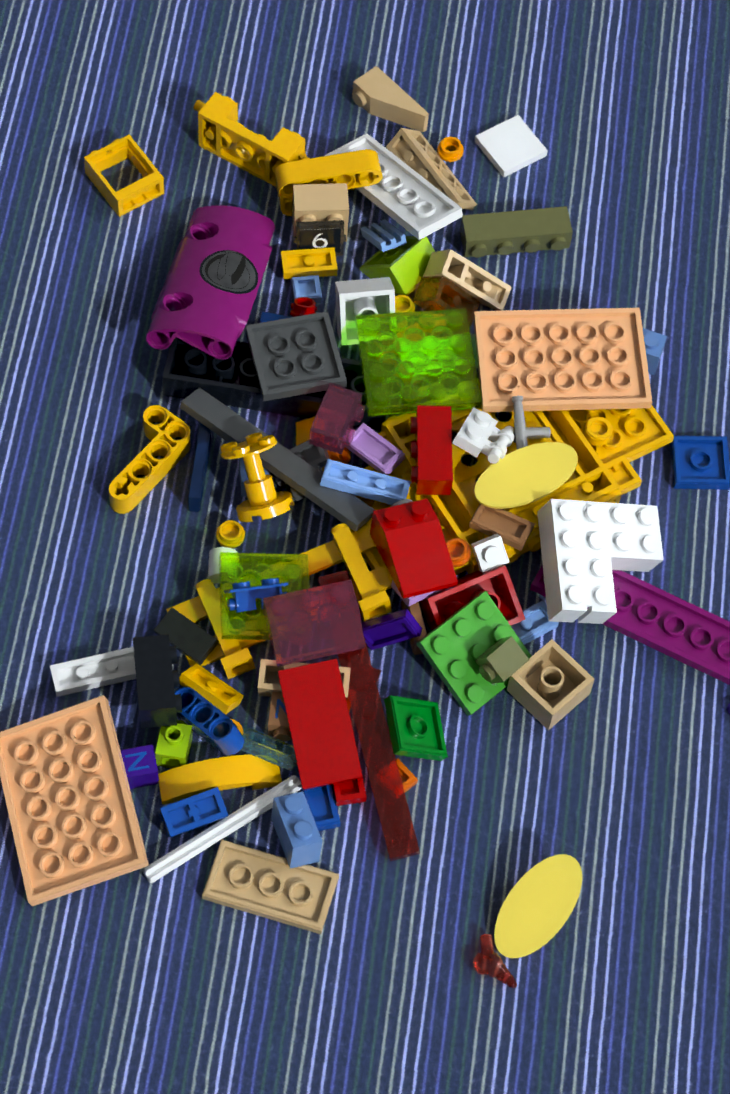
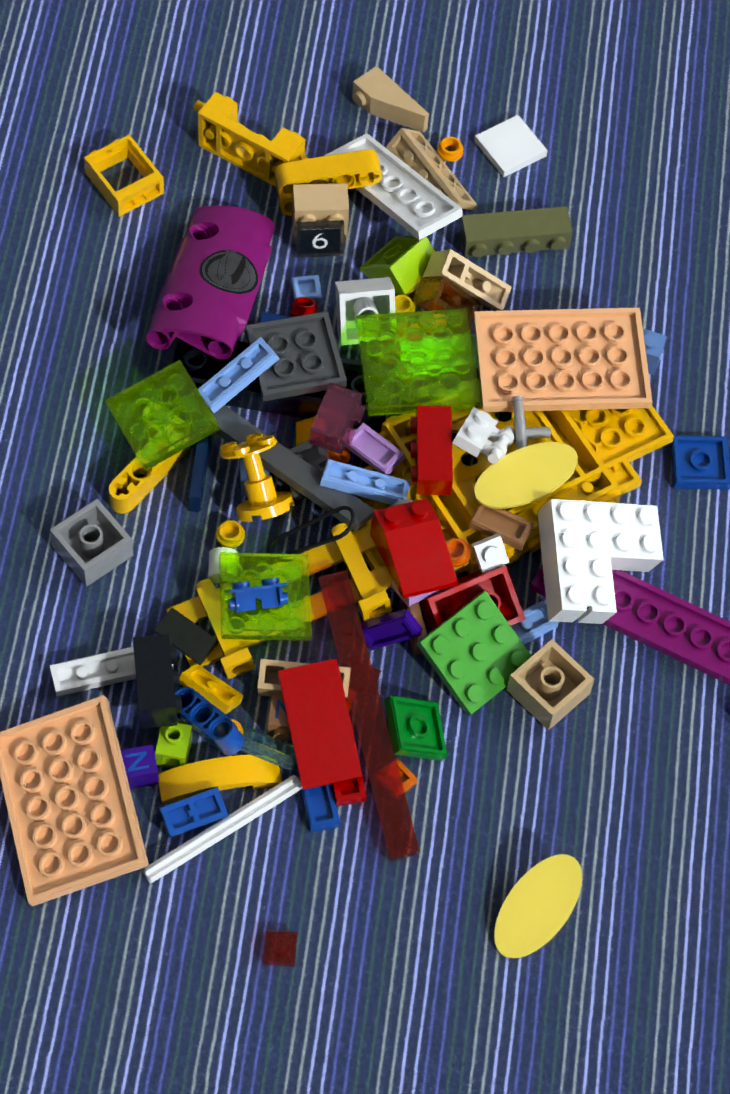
tan tile [202,839,339,934] -> none
clear pink slope [263,580,365,667] -> none
medium blue brick [271,791,323,869] -> none
yellow plate [281,247,338,279] -> none
light blue tile [361,219,407,252] -> none
clear red animal [473,934,517,988] -> none
olive brick [475,636,529,684] -> none
yellow tile [583,416,613,446] -> none
none -> light grey brick [50,499,133,587]
none -> clear neon green plate [105,360,220,470]
none -> light blue tile [196,337,279,413]
none -> clear red plate [264,930,297,967]
none -> black piece [267,505,356,561]

